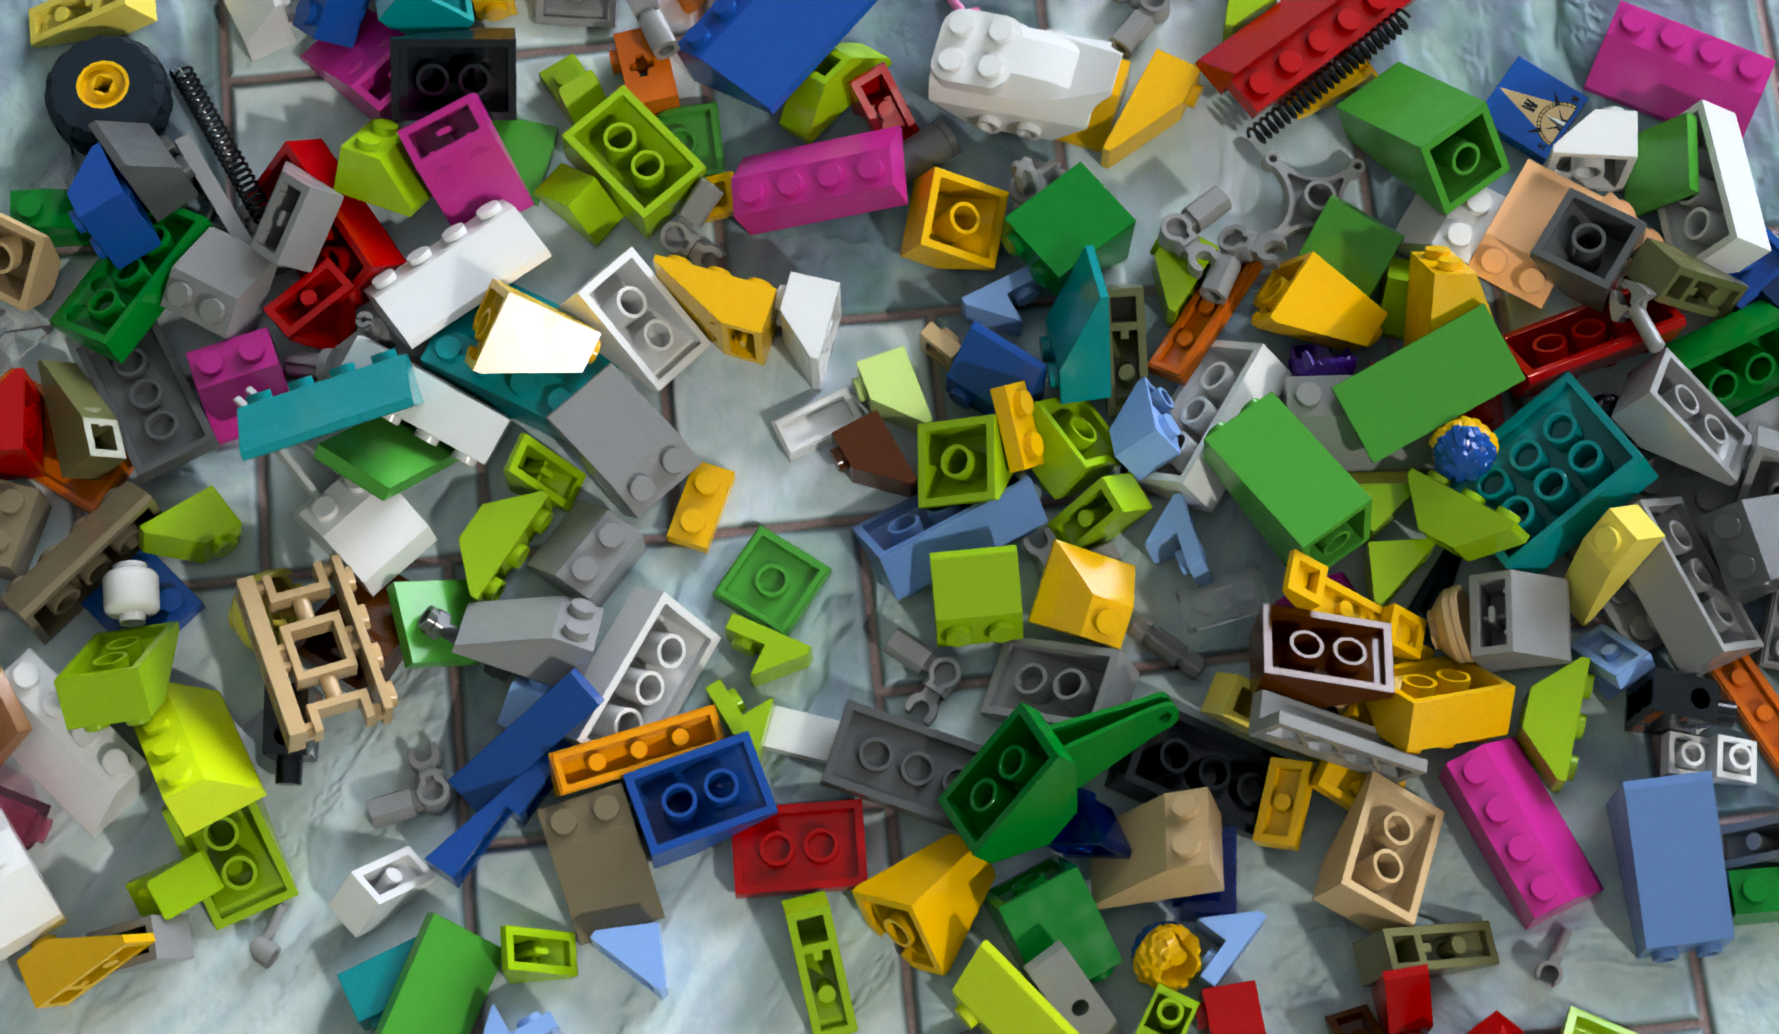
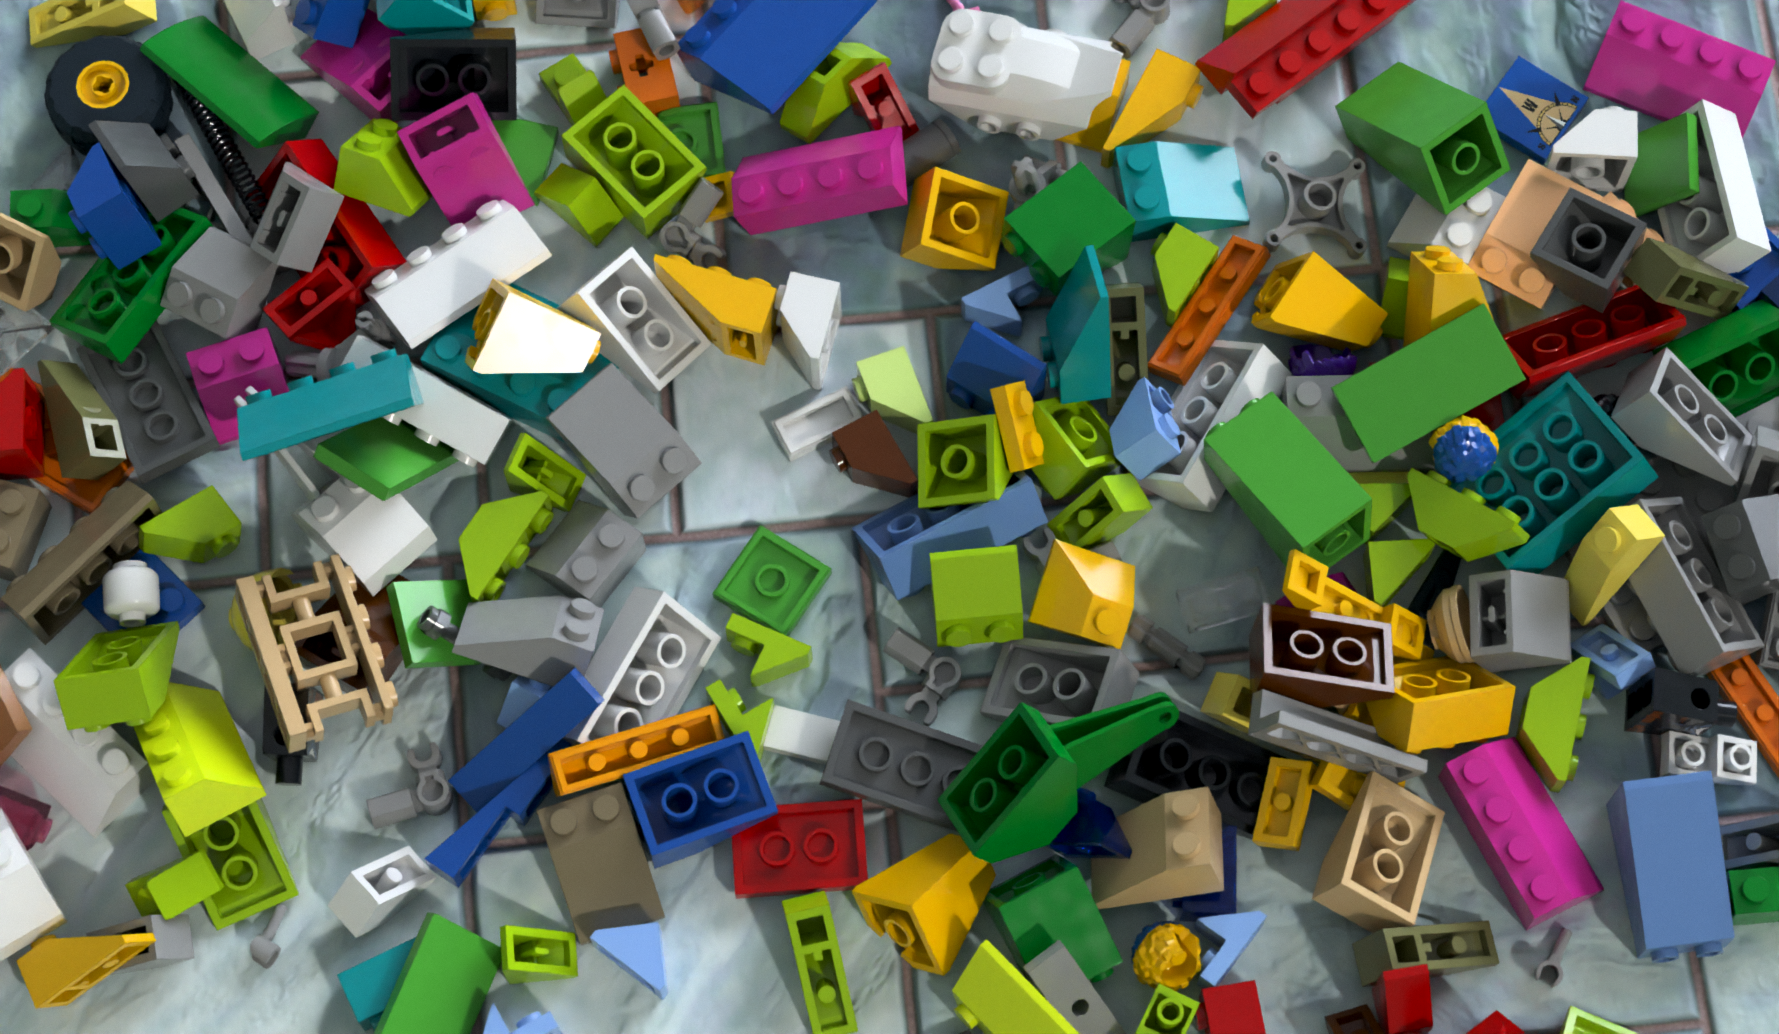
yellow plate [666,461,736,554] -> none
tan plate [920,321,962,372] -> none
light blue slope [1145,492,1215,588] -> none
light grey bar [1158,185,1232,279] -> none
light grey bar [1199,225,1288,305] -> none
black piece [1246,8,1411,144] -> none
yellow piece [1287,59,1378,120] -> none
bright green tile [1297,195,1406,298] -> none
light grey bar [1609,279,1665,353] -> none
none -> green slope [140,15,319,149]
none -> teal slope [1112,141,1250,242]

